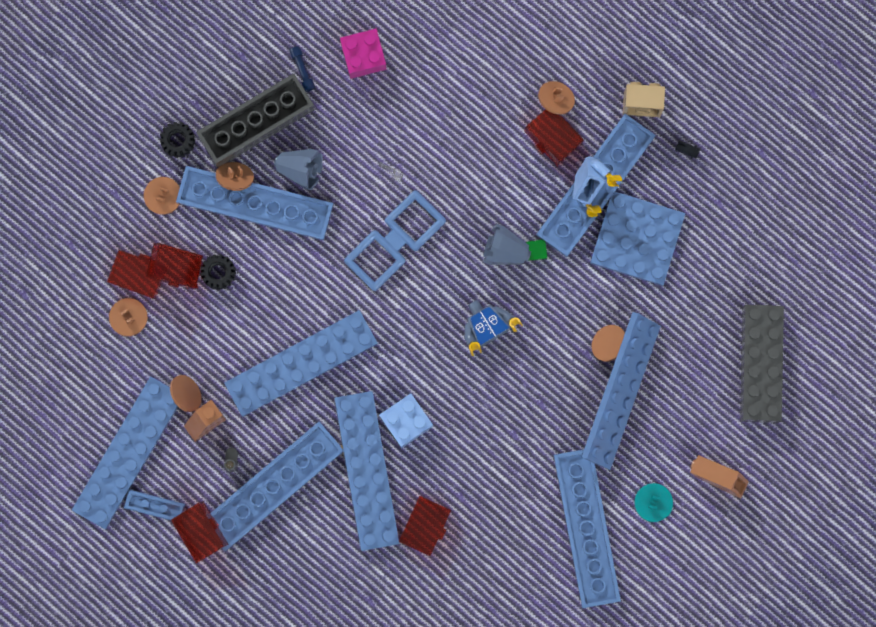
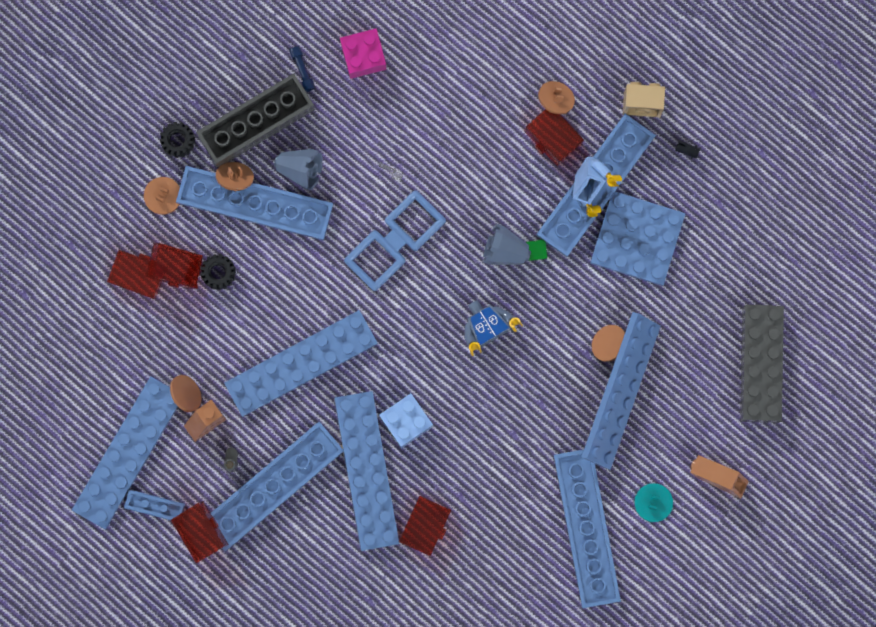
nougat piece [109,298,148,336] -> none

